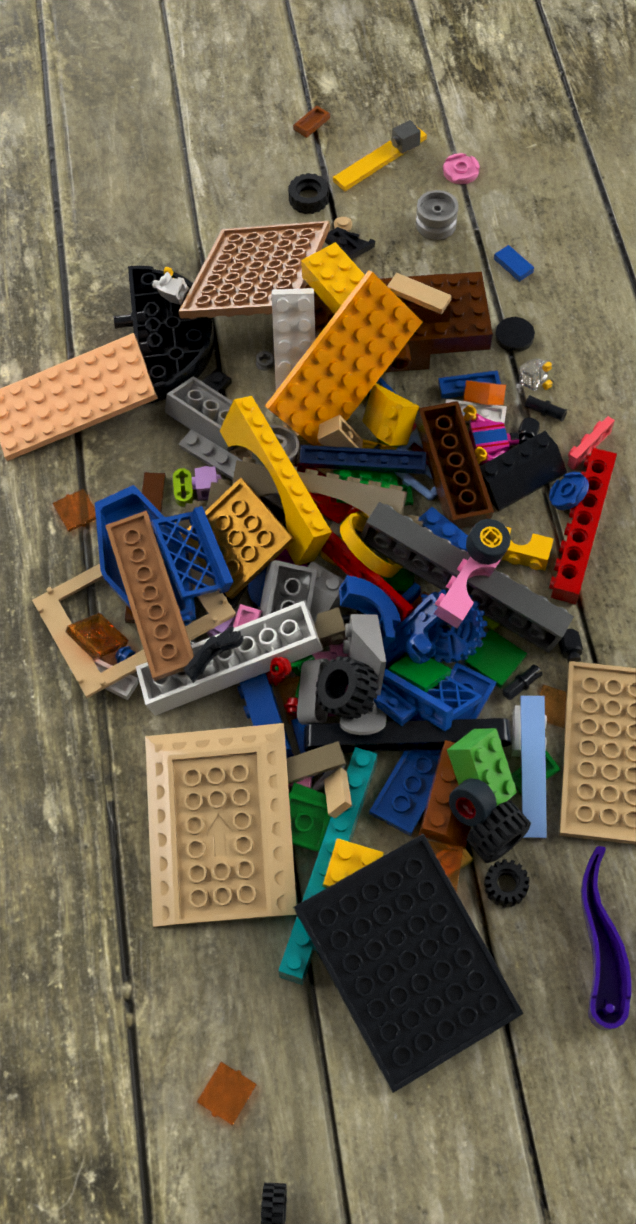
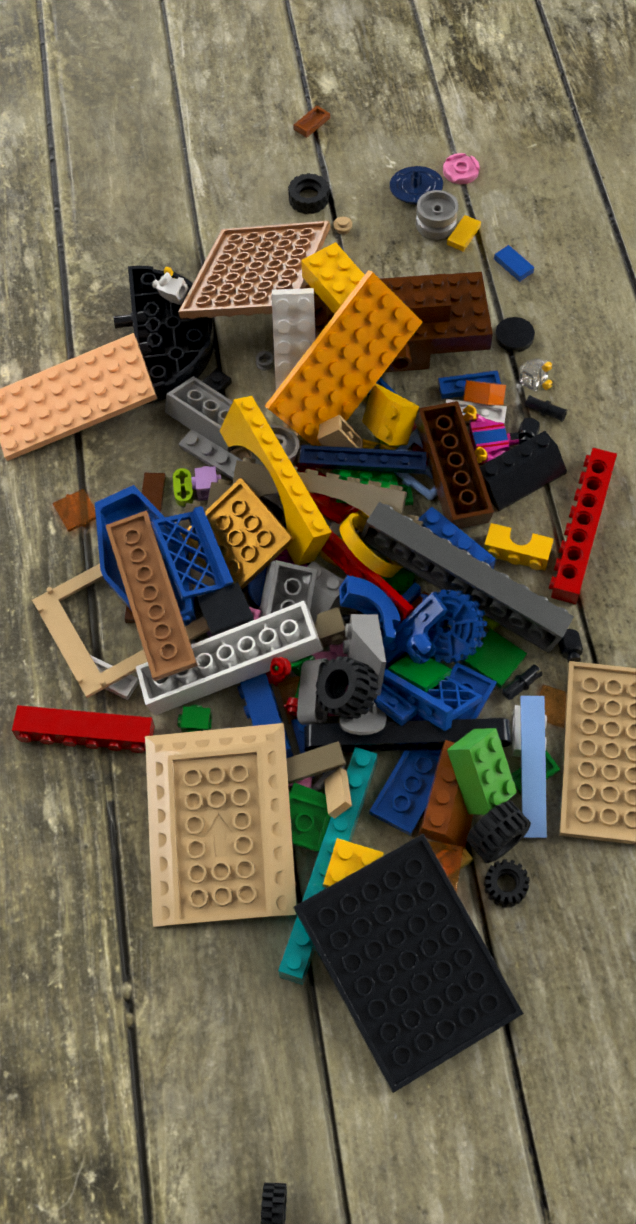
clear orange plate [65,613,129,660] -> none
blue plate [115,646,135,663] -> none
black arm [184,627,244,683] -> none
clear orange piece [197,1062,257,1126] -> none
black wing [325,227,376,260] -> none
yellow tile [333,128,427,192] -> none
tan tile [387,272,452,314] -> none
dark grey brick [391,120,421,153] -> none
bright pink arch [434,556,500,628] -> none
black wheel [449,778,497,827] -> none
black wheel [466,519,511,565] -> none
blue tile [549,471,589,510] -> none
coral plate [567,416,615,470] -> none
dark purple animal [581,846,631,1031] -> none
none -> red brick [12,705,155,753]
none -> green brick [177,705,213,733]
none -> black tile [197,582,254,636]
none -> dark blue piece [390,166,443,205]
none -> yellow tile [447,215,481,252]

